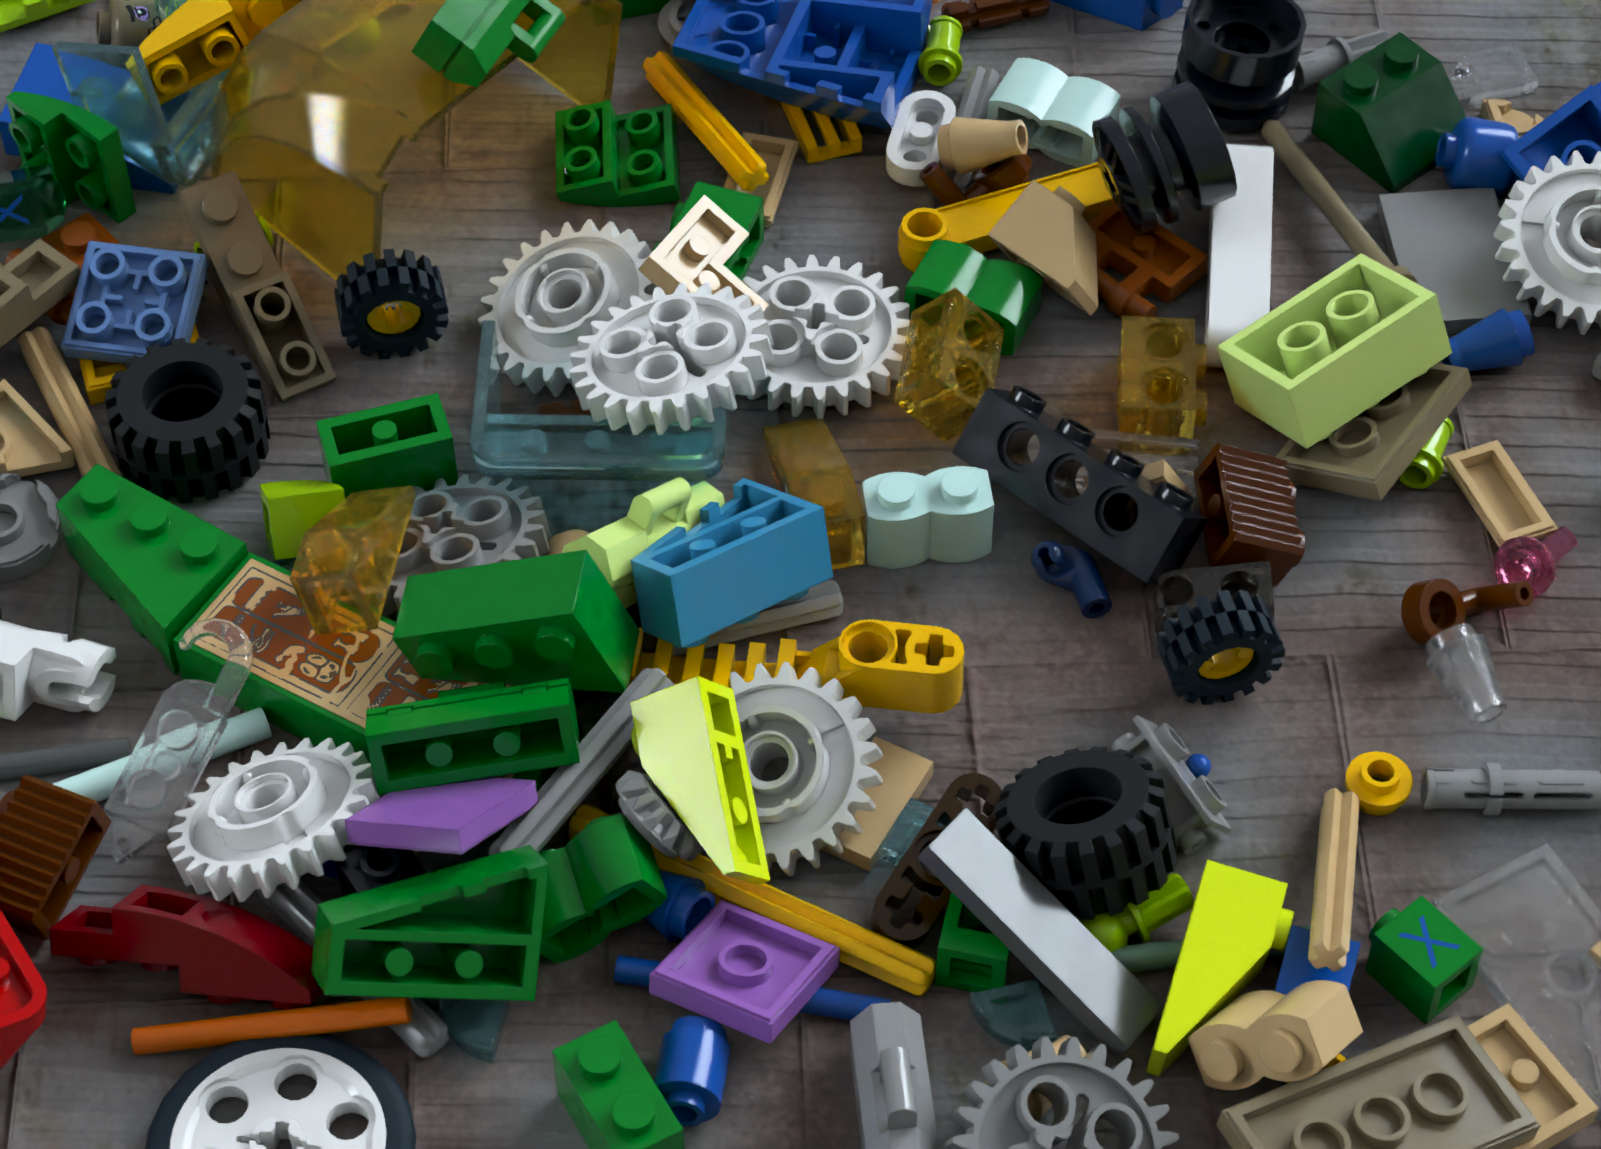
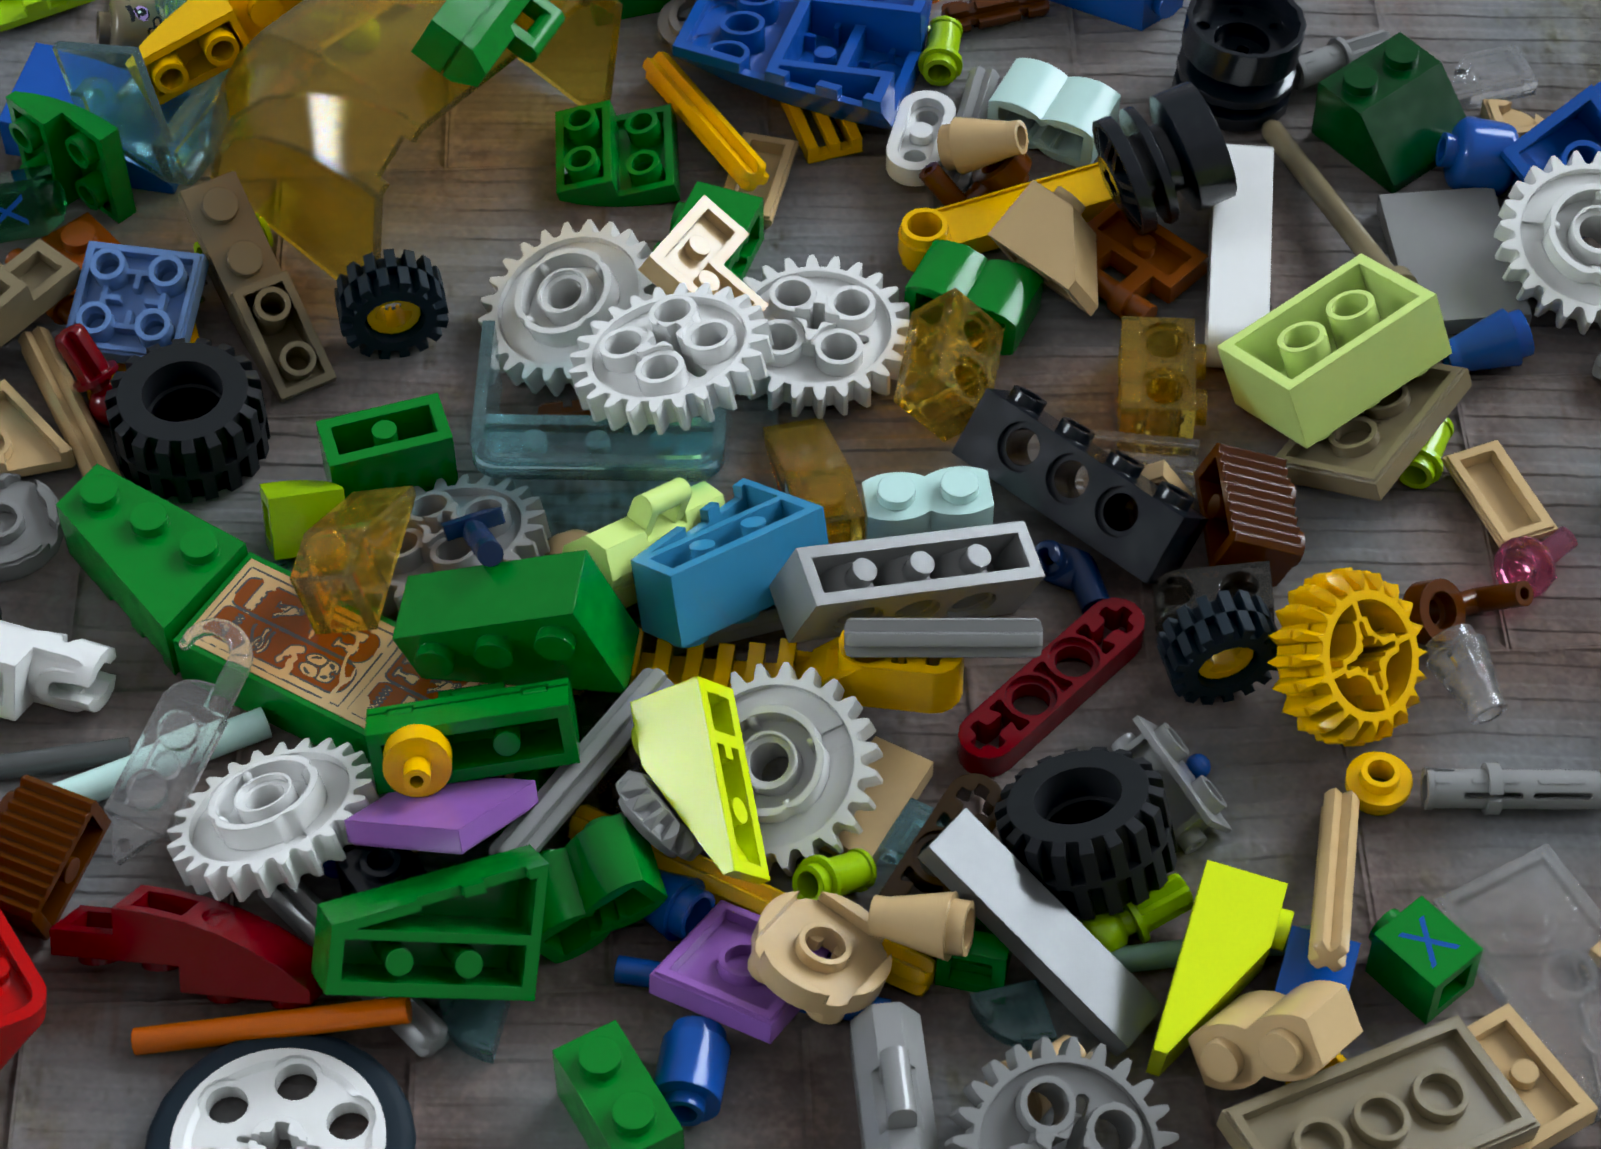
none -> dark red axle [55,323,119,428]
none -> yellow tile [383,724,452,797]
none -> dark blue piece [441,507,506,567]
none -> tan plate [747,891,892,1025]
none -> light grey brick [769,520,1046,643]
none -> lime pin [792,848,877,900]
none -> light grey axle [844,618,1043,658]
none -> tan cone [868,891,976,962]
none -> dark red beam [957,597,1145,777]
none -> yellow gear [1267,568,1428,747]

